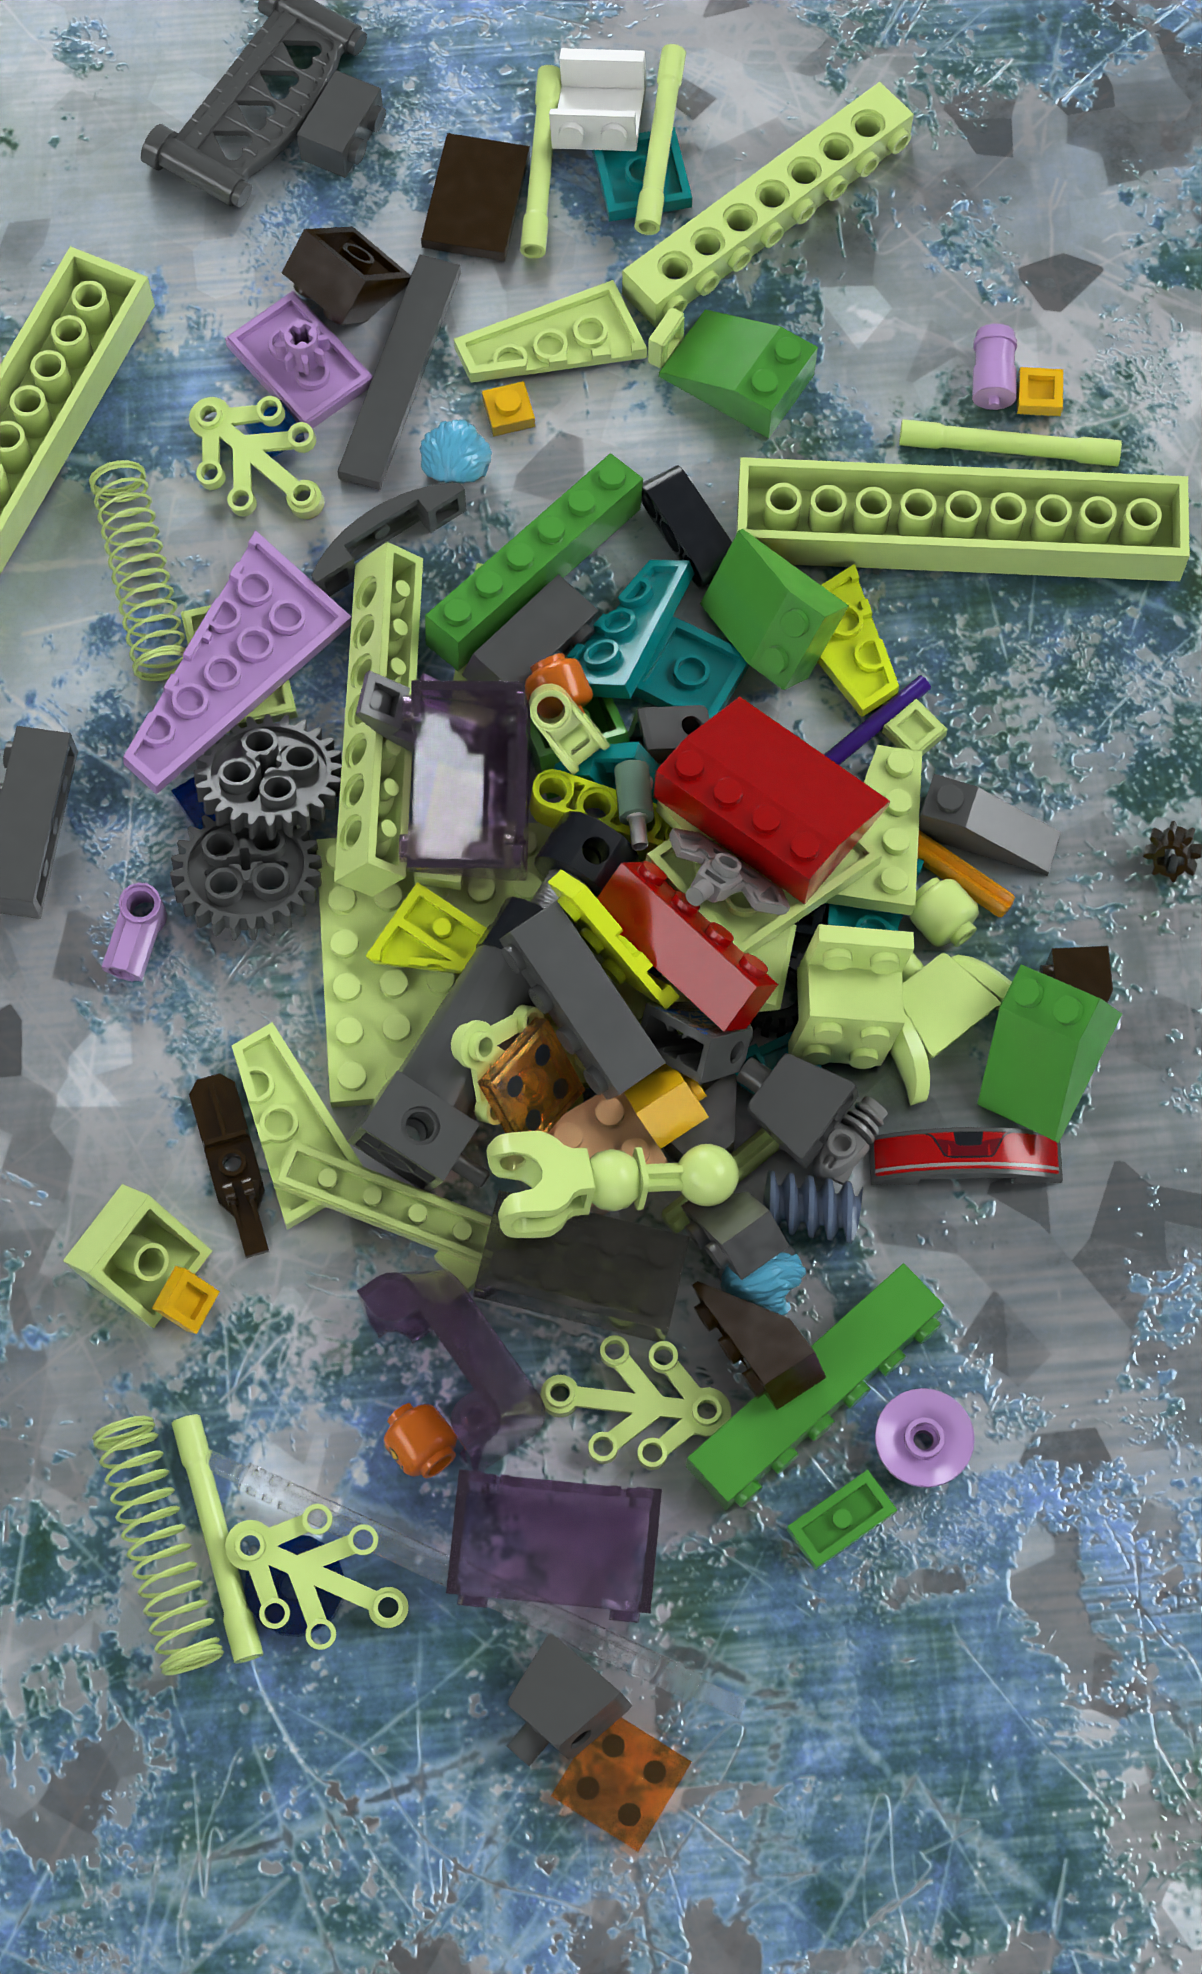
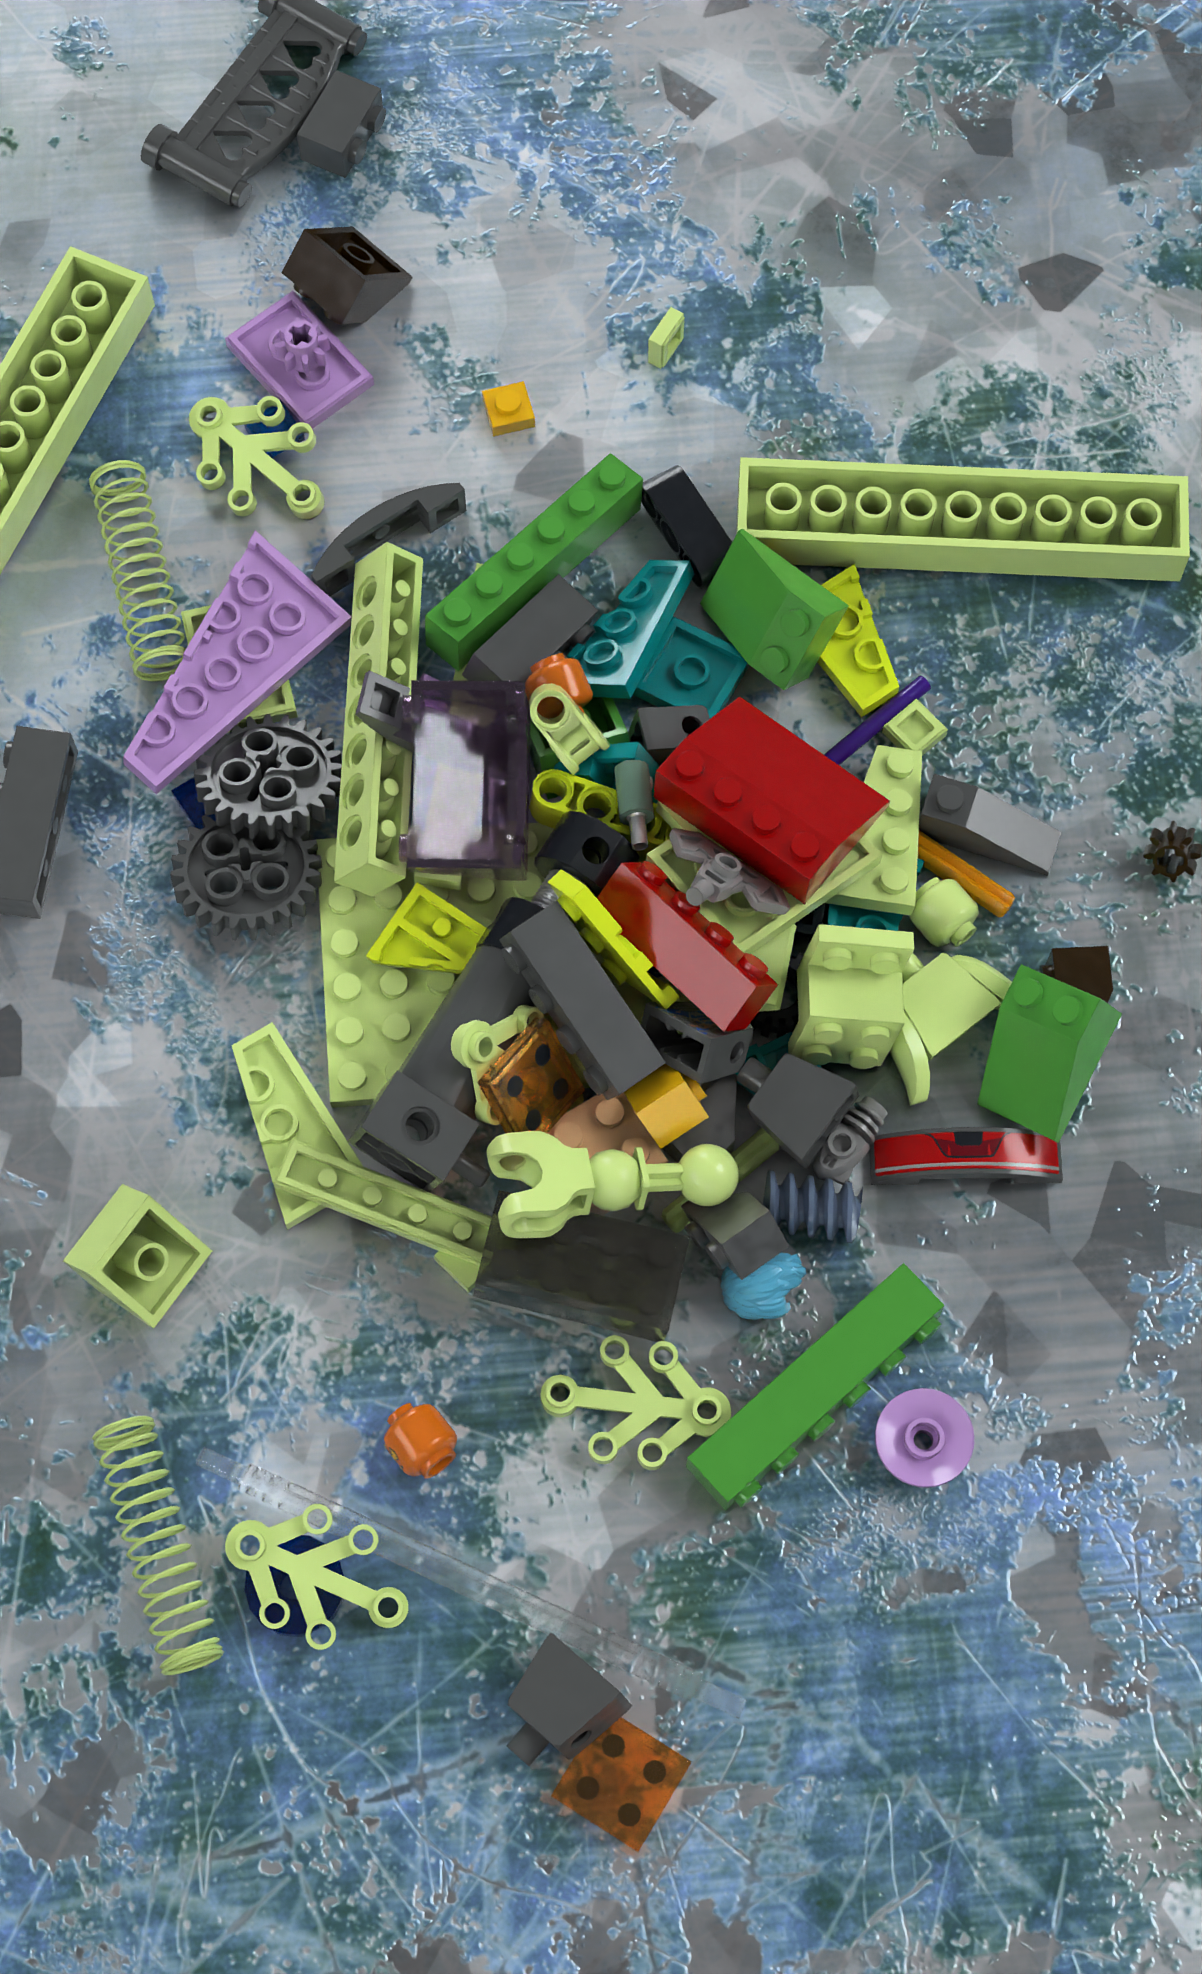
lavender piece [102,883,167,982] -> none
yellow plate [152,1266,220,1334] -> none
yellowish green piece [171,1414,264,1664] -> none
dark brown piece [189,1073,269,1258] -> none
dark grey tile [337,254,461,490] -> none
clear purple windscreen [357,1270,545,1477] -> none
medium azure hair [419,419,492,484] -> none
dark brown tile [421,133,530,261] -> none
clear purple windscreen [446,1469,662,1623] -> none
yellowish green wing [454,280,648,383] -> none
yellowish green piece [520,65,561,258] -> none
white panel [549,48,647,151] -> none
teal plate [592,127,692,222] -> none
yellowish green brick [622,82,914,328] -> none
yellowish green piece [634,44,686,235] -> none
bright green slope [659,309,818,439] -> none
dark brown slope [692,1281,826,1410] -> none
bright green plate [786,1469,897,1571] -> none
yellowish green piece [899,419,1122,467] -> none
lavender piece [972,324,1017,410] -> none
yellow plate [1017,367,1064,416] -> none

